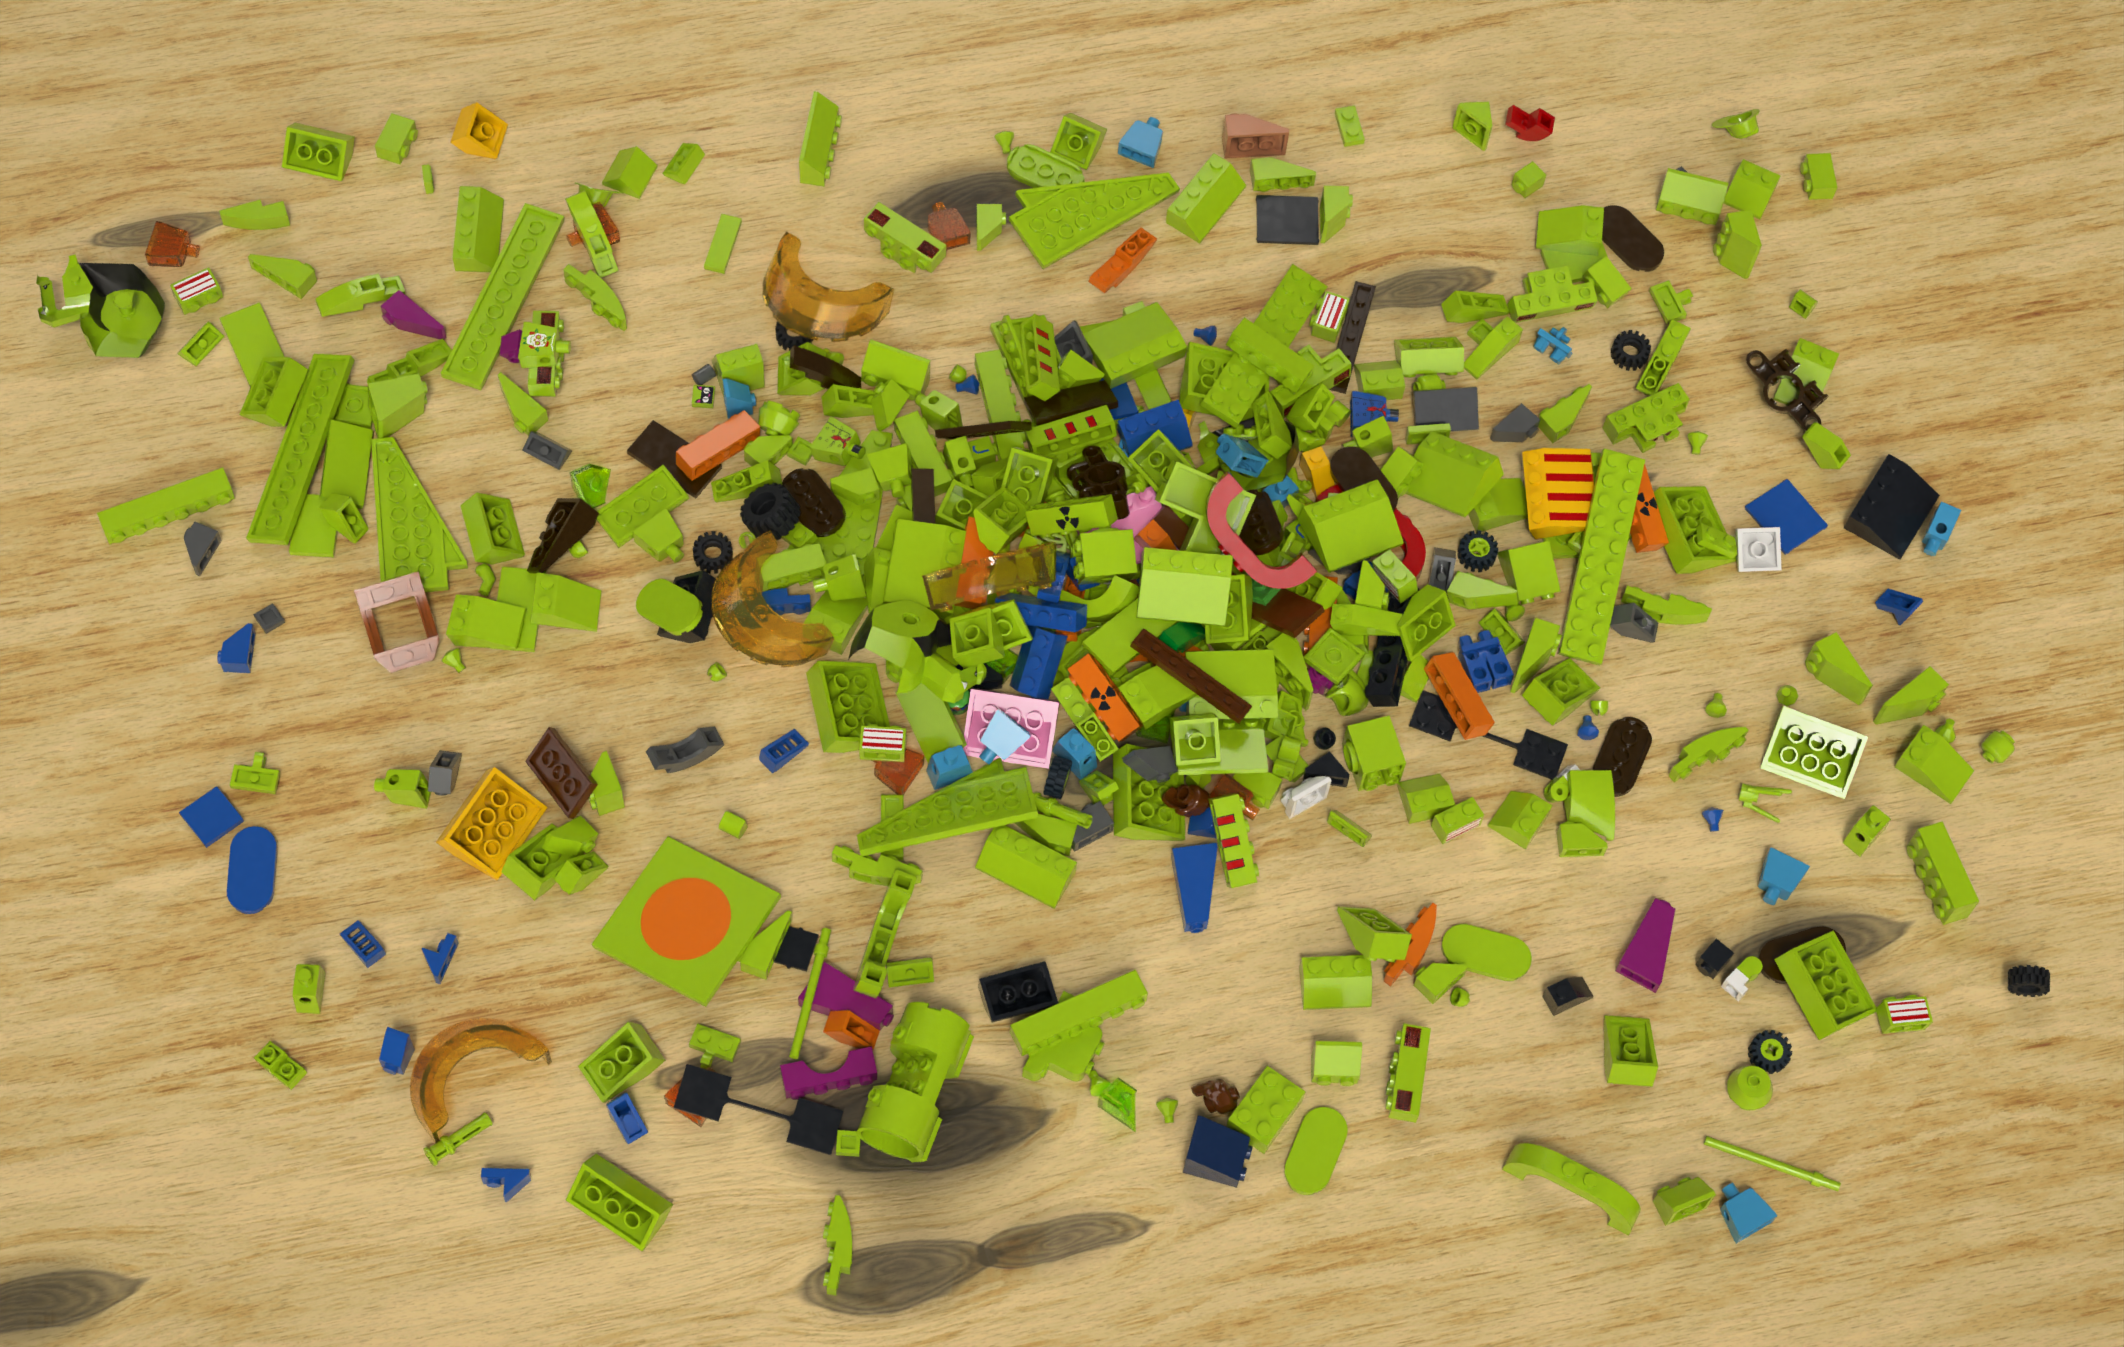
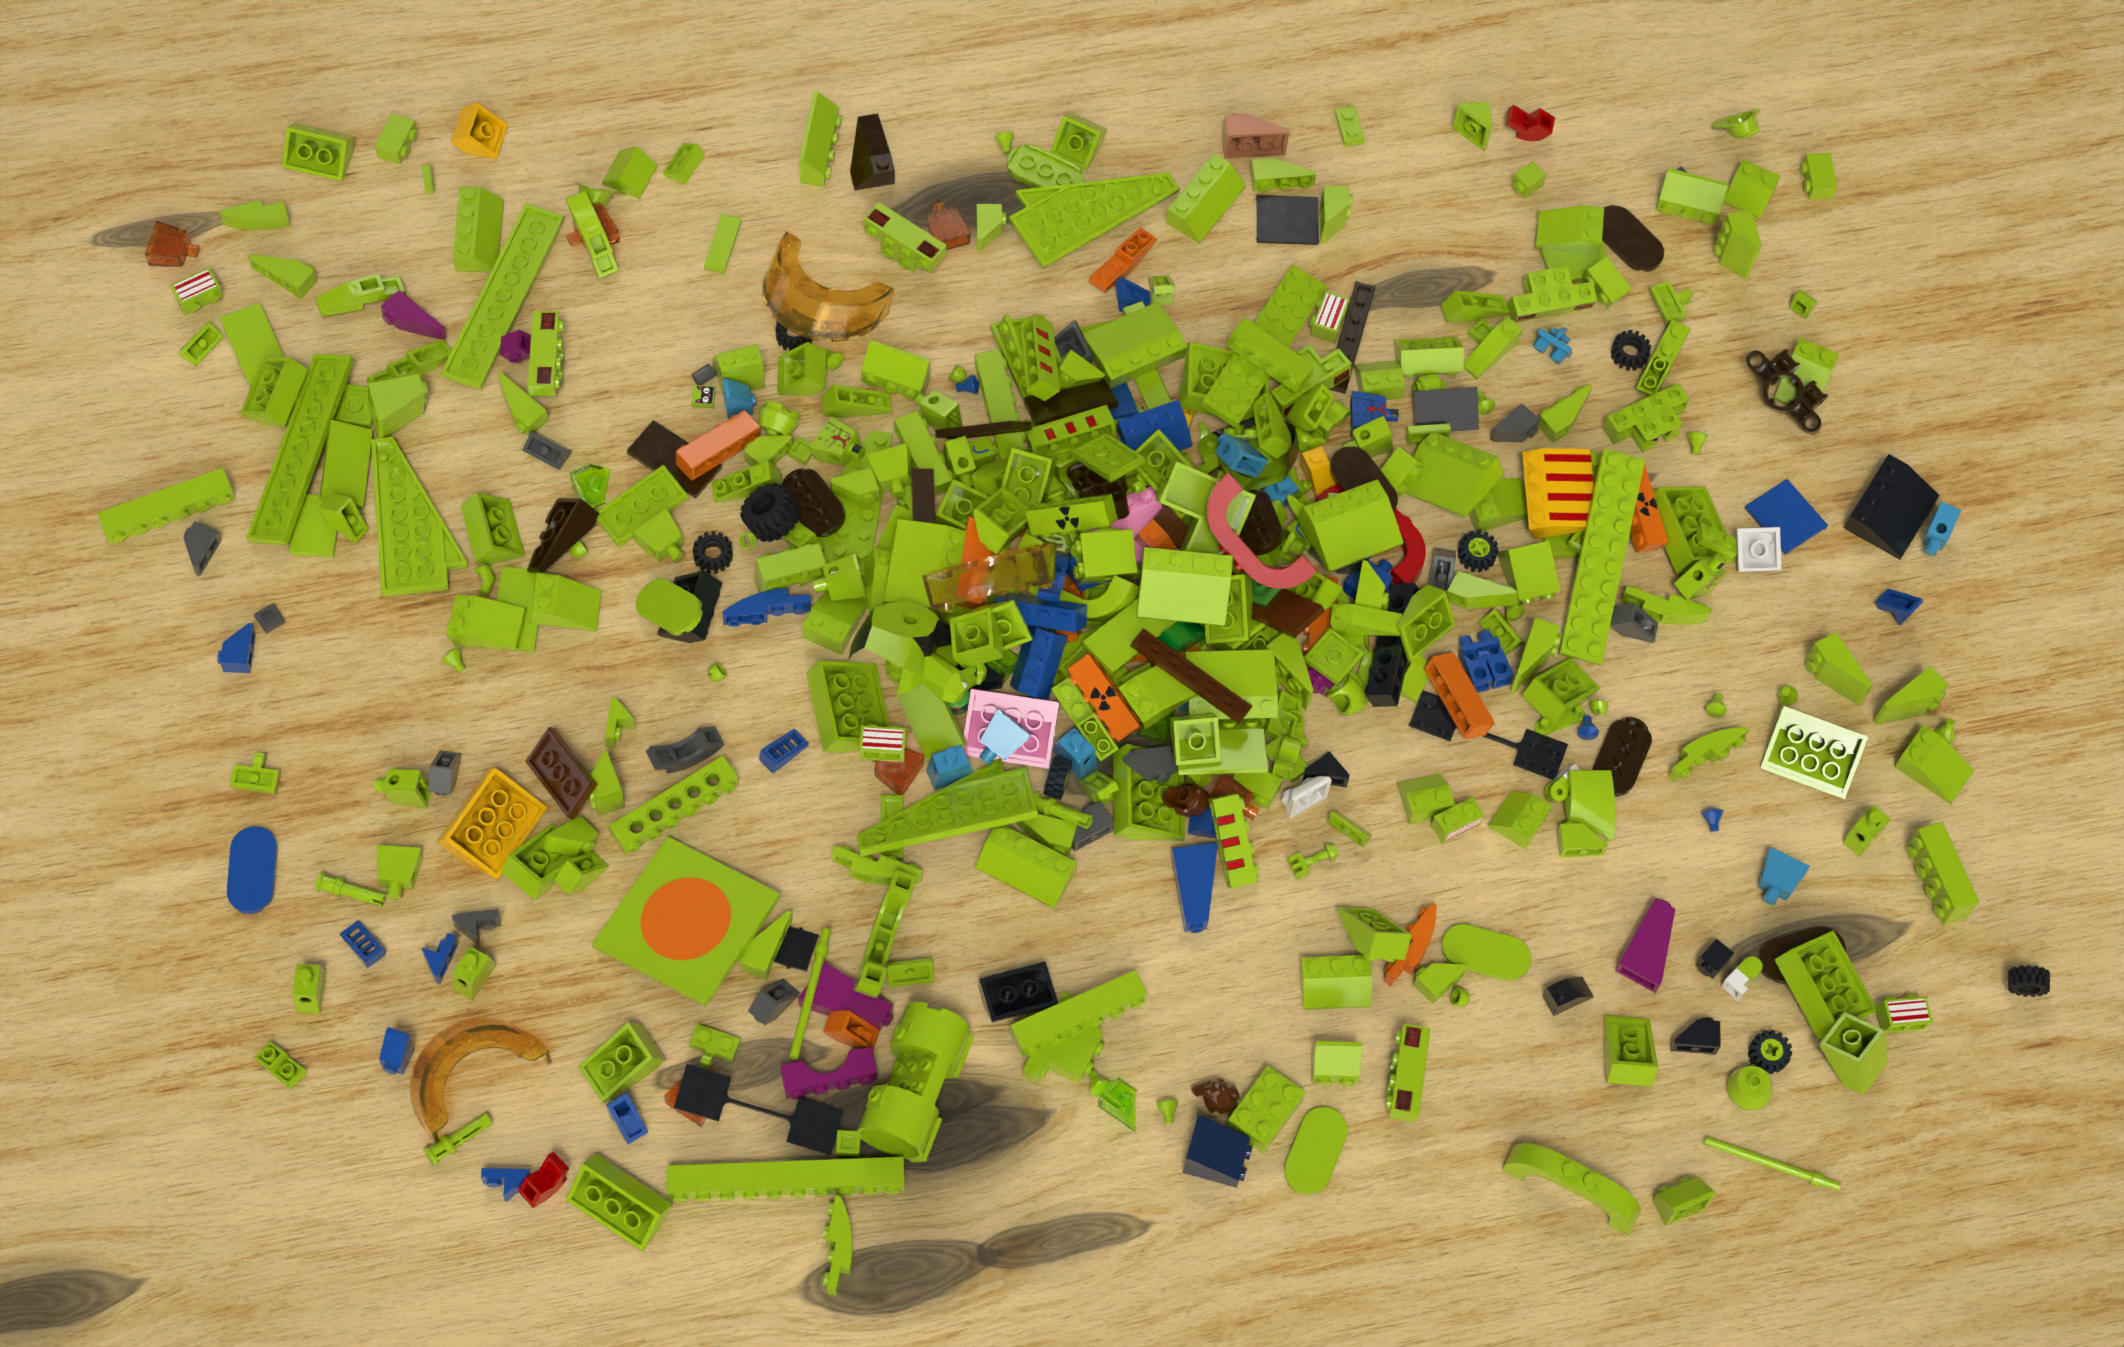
lime piece [36,254,165,358] -> none
blue tile [179,786,244,848] -> none
wedge [354,572,439,673] -> none
lime torso [518,322,571,368] -> none
lime slope [563,264,627,331] -> none
clear yellow windscreen [711,530,834,667] -> none
lime brick [719,811,748,839] -> none
dark brown slope [790,345,861,389] -> none
lime slope [871,379,910,431] -> none
dark azure torso [1118,117,1163,168] -> none
blue rock [1194,325,1217,346] -> none
black plate [1313,728,1336,750] -> none
lime brick [1342,715,1406,791] -> none
lime brick [1372,549,1418,603] -> none
dark azure torso [1720,1183,1777,1244] -> none
lime plant [1739,784,1792,823] -> none
lime slope [1802,422,1851,469] -> none
lime head [1981,731,2015,763] -> none
none -> lime pin [315,871,386,907]
none -> lime torso [377,845,423,900]
none -> dark grey slope [452,909,501,945]
none -> lime torso [452,946,496,1001]
none -> red brick [518,1152,569,1208]
none -> lime slope [605,697,636,748]
none -> lime brick [609,755,739,855]
none -> lime brick [667,1157,904,1203]
none -> dark grey slope [748,979,800,1025]
none -> dark brown wedge [850,113,895,191]
none -> lime tile [1071,432,1145,483]
none -> blue slope [1116,277,1151,312]
none -> lime slope [1148,275,1175,305]
none -> lime hinge [1286,843,1339,880]
none -> lime rock [1478,391,1496,415]
none -> lime piece [1534,705,1585,735]
none -> black slope [1670,1017,1721,1055]
none -> lime torso [1674,554,1726,600]
none -> lime slope [1820,1012,1888,1095]

